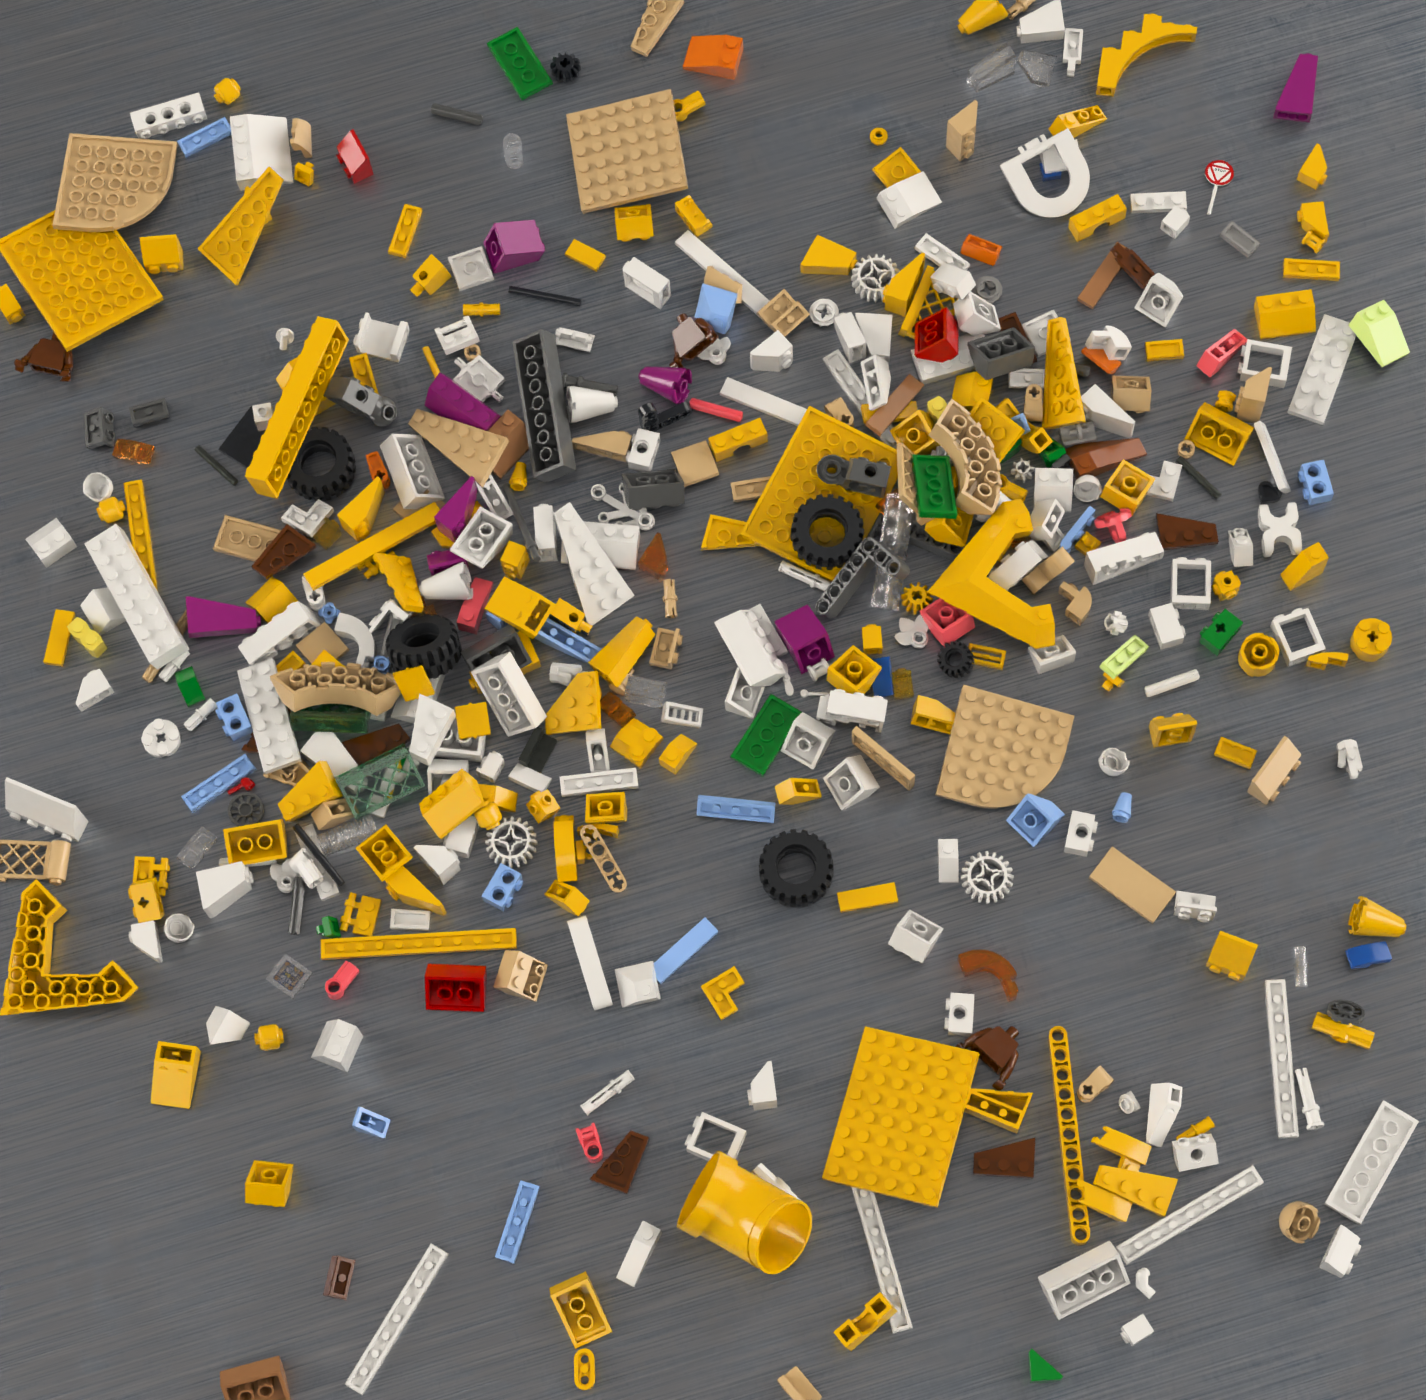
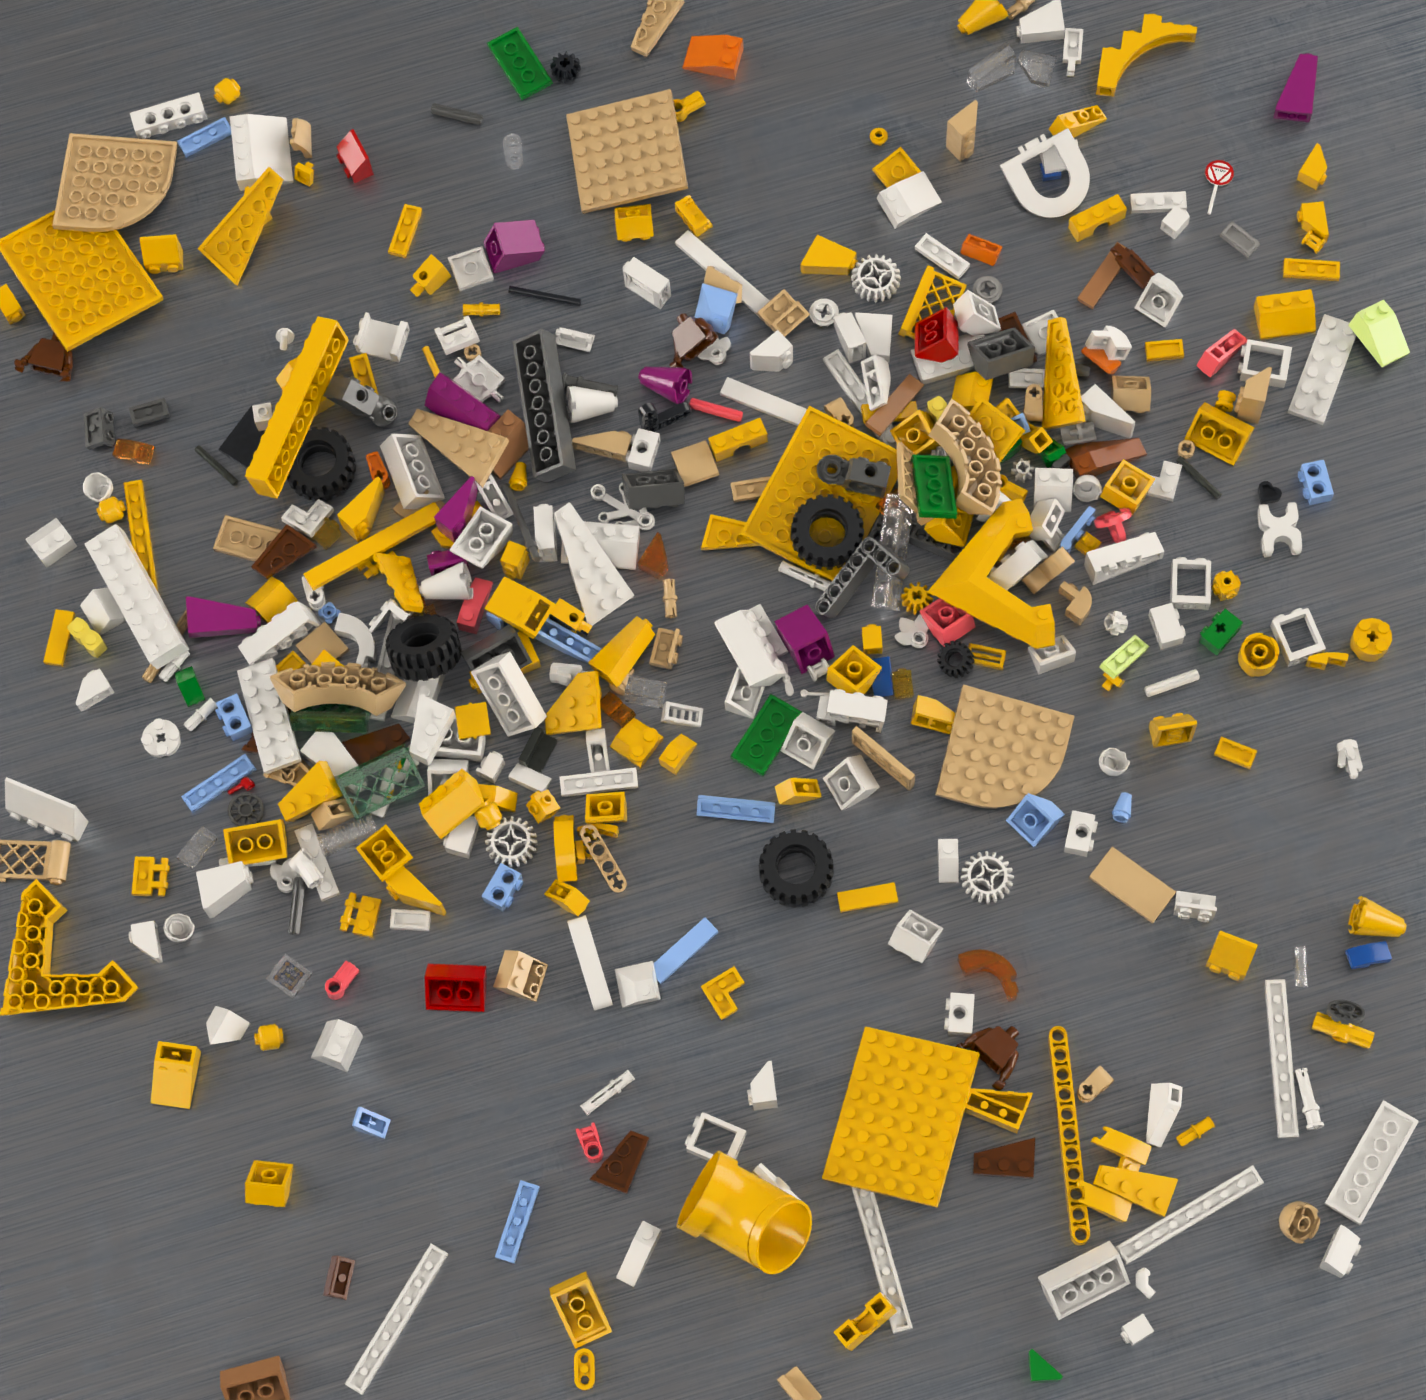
yellow brick [128,877,165,923] -> none
black bar [293,824,345,887] -> none
green tile [316,916,341,939] -> none
yellow plate [321,928,517,960] -> none
light blue plate [371,655,391,674] -> none
yellow piece [393,665,435,702] -> none
white slope [414,845,461,885] -> none
yellow tile [565,239,606,272] -> none
yellow slope [883,253,925,317] -> none
white brick [930,263,976,300] -> none
white plate [1119,1091,1141,1114] -> none
reddish brown wing [1156,513,1219,551] -> none
white brick [1172,1133,1219,1172] -> none
white slope [1228,528,1253,567] -> none
tan slope [1247,736,1302,805] -> none
white tile [1254,421,1291,494] -> none
yellow slope [1280,542,1329,591] -> none

